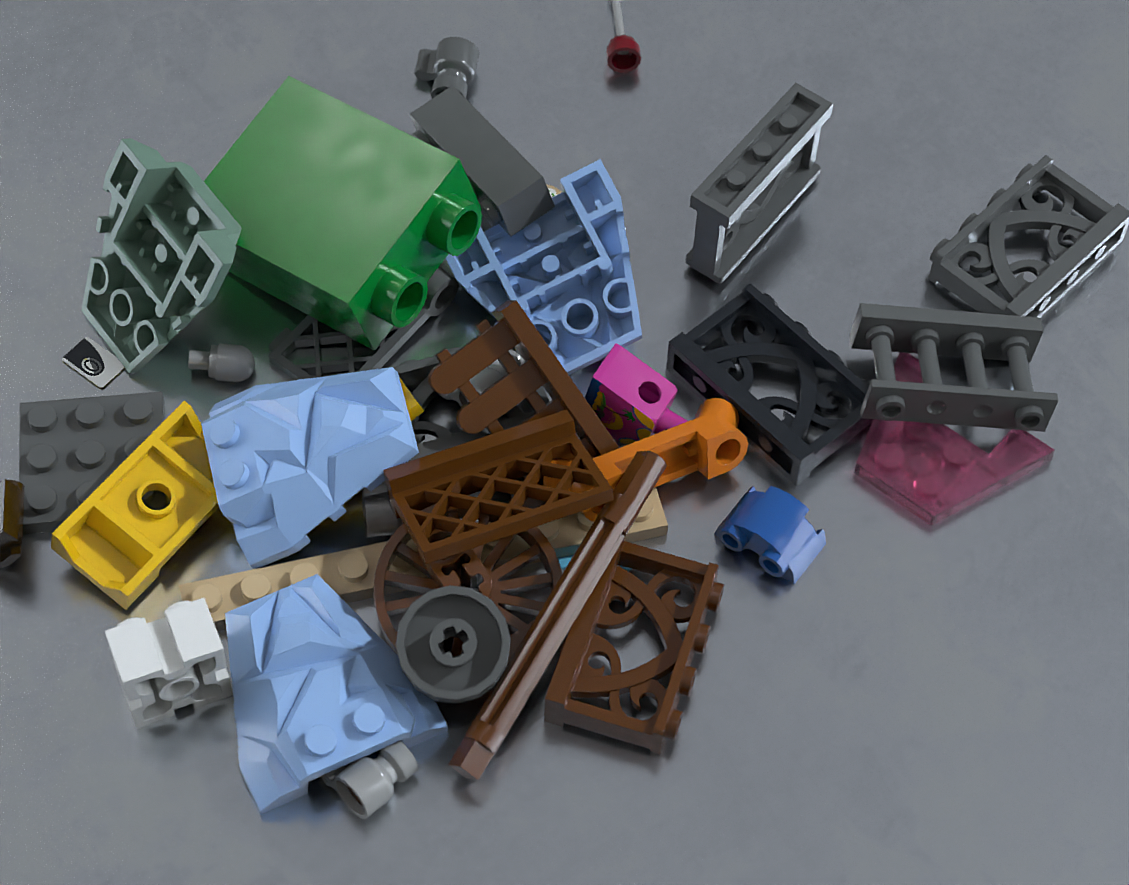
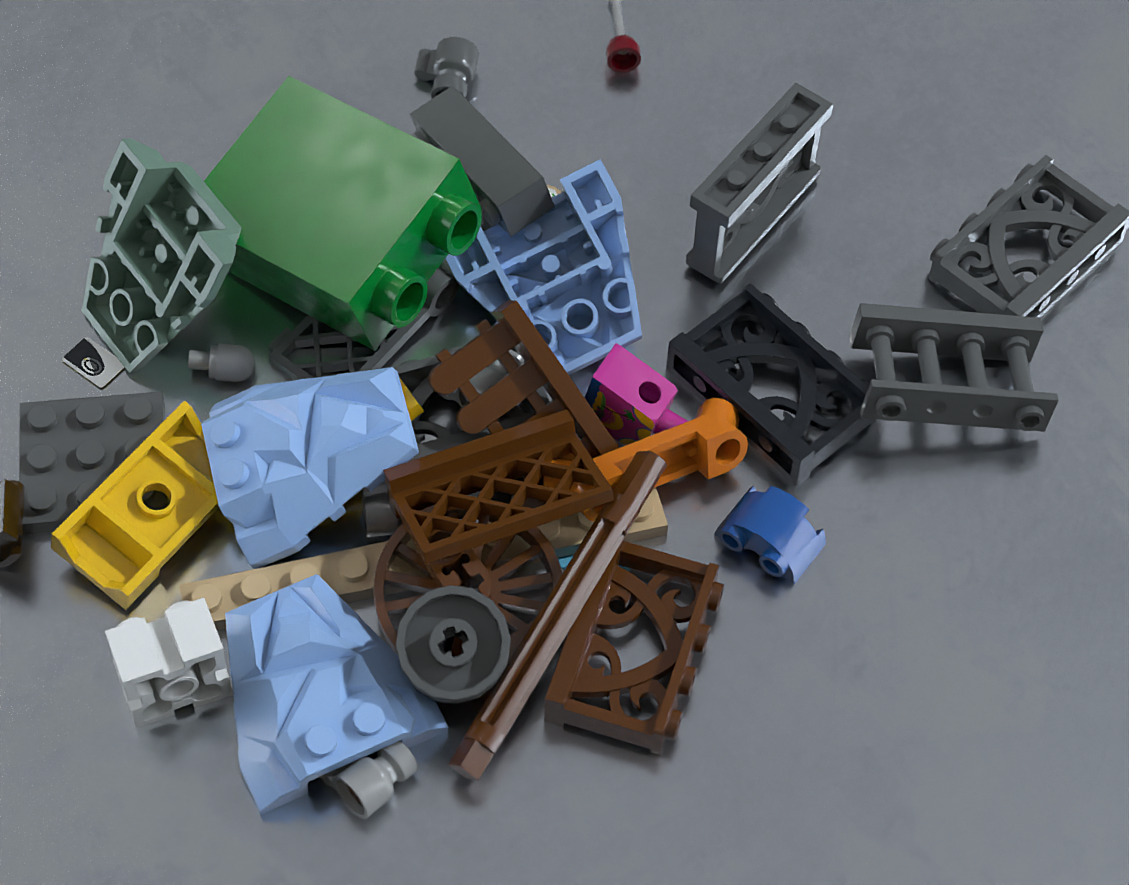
clear pink wing [854,352,1055,526] -> none

